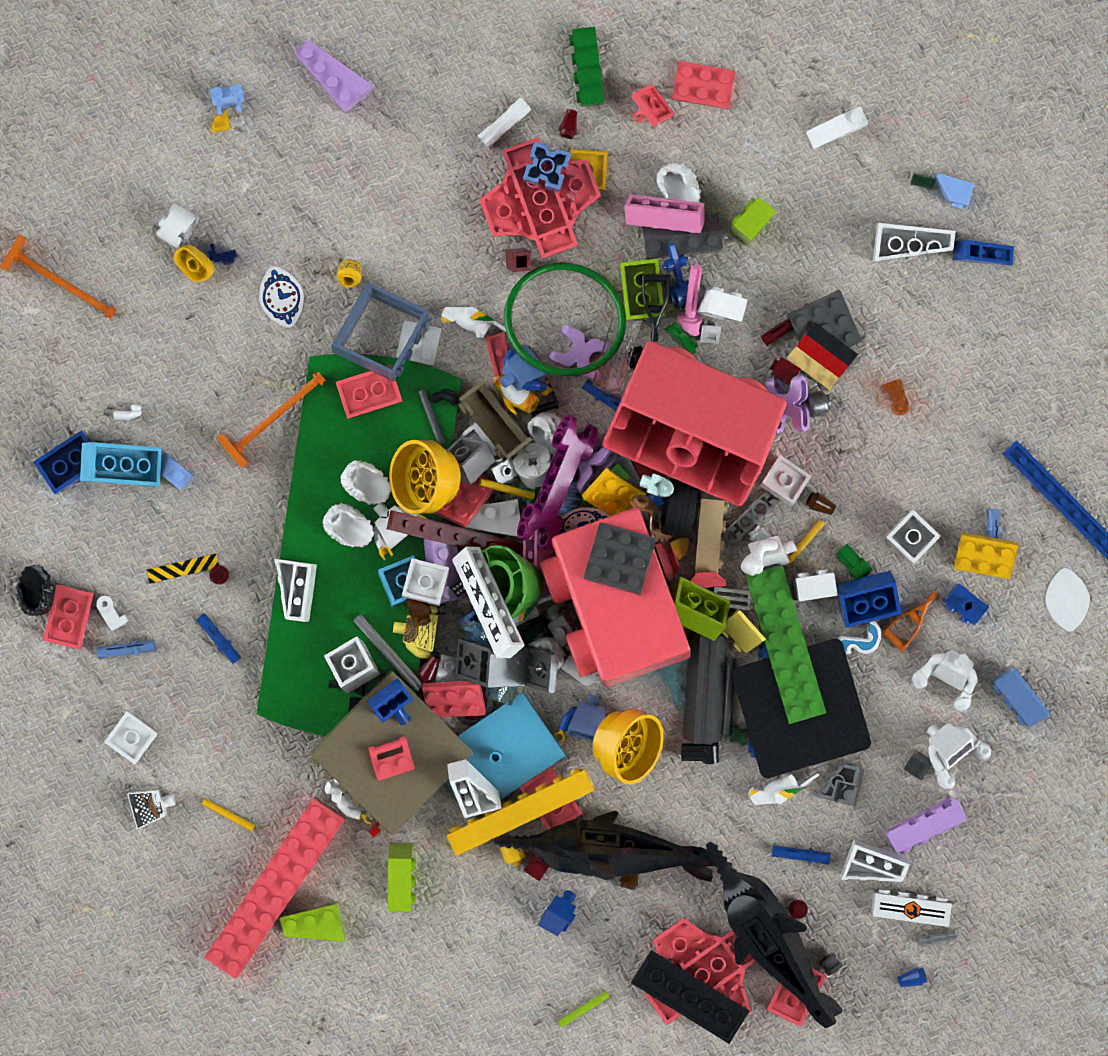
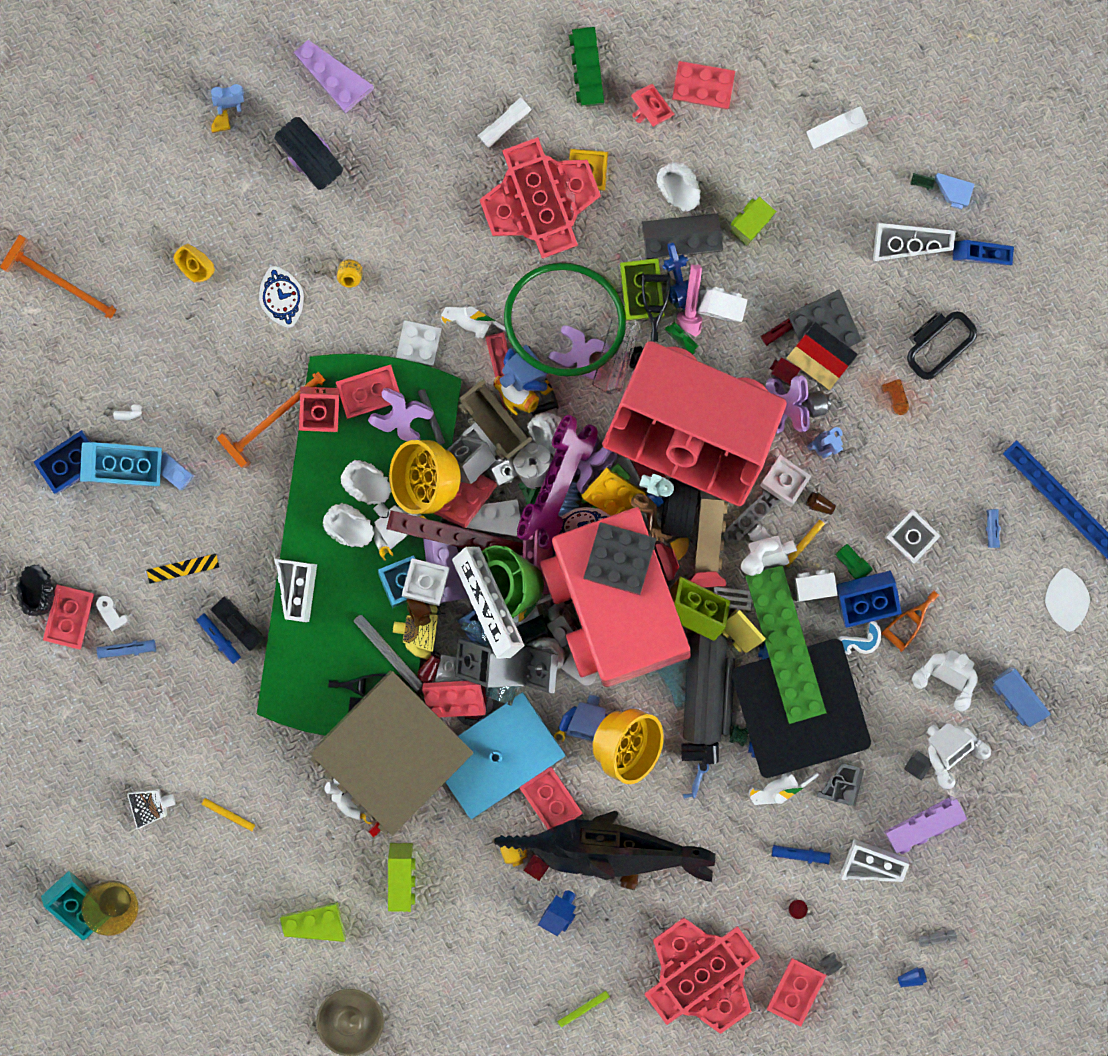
white plate [104,711,159,765] -> none
white brick [156,203,199,249] -> none
coral brick [204,797,346,979] -> none
clear blue bracket [208,244,239,266] -> none
dark red plate [209,565,229,585] -> none
white brick [324,636,380,694] -> none
sand blue window [332,282,431,381] -> none
blue brick [366,678,414,725] -> none
coral plate [368,736,415,781] -> none
black arm [430,389,459,406] -> none
yellow brick [446,767,596,856] -> none
white wedge [447,759,502,818] -> none
black sticker [450,579,466,597] -> none
yellow bar [478,478,535,500] -> none
dark red brick [506,248,531,272] -> none
medium blue brick [523,142,571,193] -> none
dark red cone [558,109,578,139] -> none
blue pin [582,379,621,411] -> none
bright pink brick [625,194,705,233] -> none
black plate [631,950,750,1044] -> none
white tile [700,321,721,344] -> none
black animal [706,842,843,1028] -> none
white brick [871,889,952,927] -> none
blue brick [943,583,989,626] -> none
yellow plate [953,532,1019,579] -> none
none -> teal slope [41,871,111,941]
none -> clear yellow piece [82,880,138,936]
none -> black piece [210,596,266,651]
none -> black wheel [274,117,343,190]
none -> coral brick [299,387,339,432]
none -> dark tan hat [316,989,384,1056]
none -> lavender piece [368,388,434,441]
none -> medium blue piece [683,763,709,799]
none -> light blue piece [807,427,843,459]
none -> black bar [907,311,977,380]

